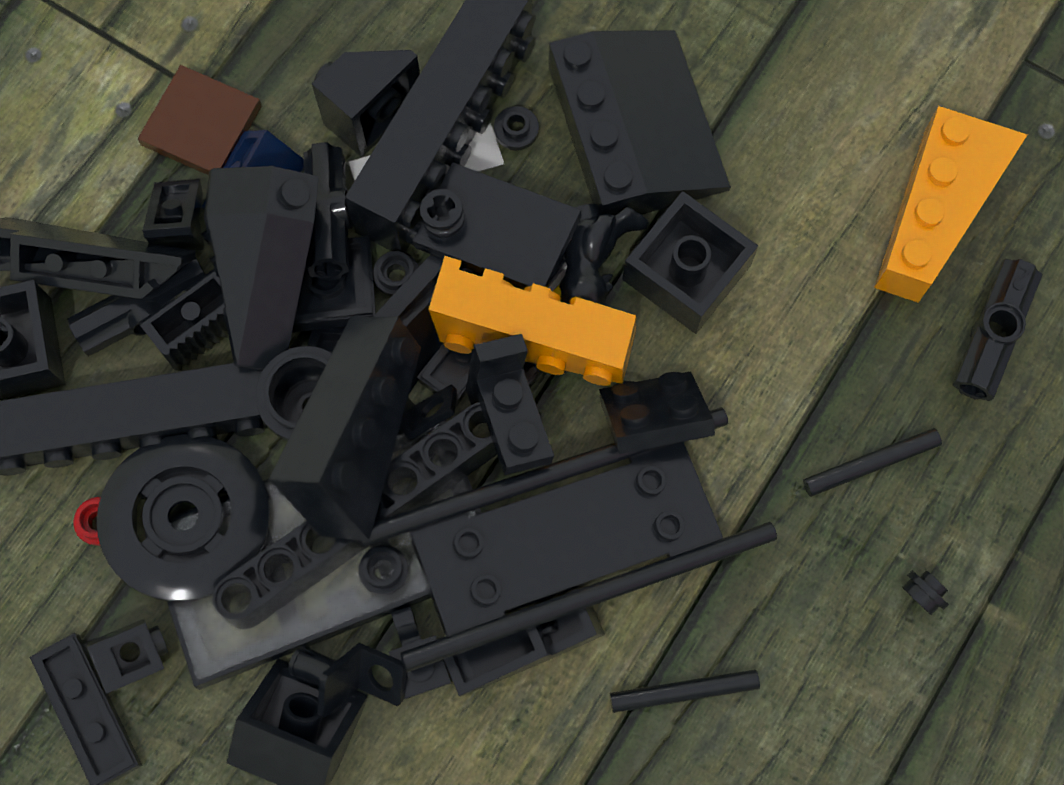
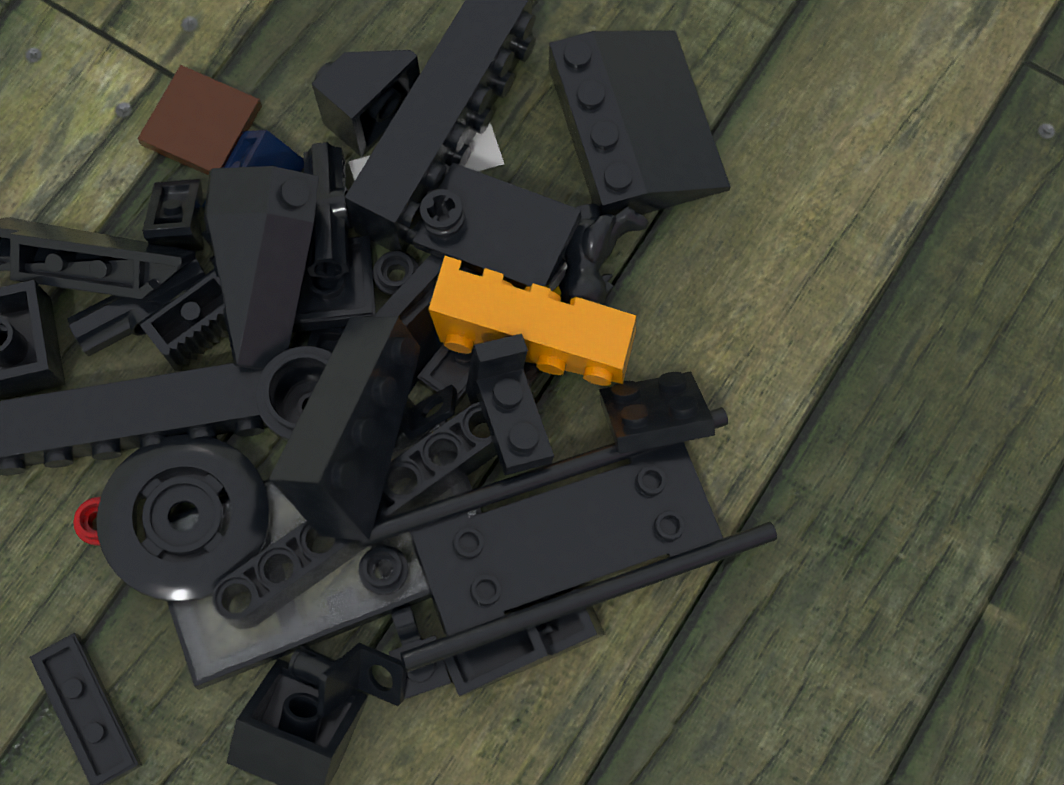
black brick [87,619,169,694] -> none
black plate [494,106,539,151] -> none
black bar [610,669,760,713] -> none
black brick [622,191,758,334] -> none
black bar [803,428,942,497] -> none
light orange wedge [874,106,1027,303] -> none
black plate [902,570,949,615] -> none
black piece [952,258,1043,401] -> none

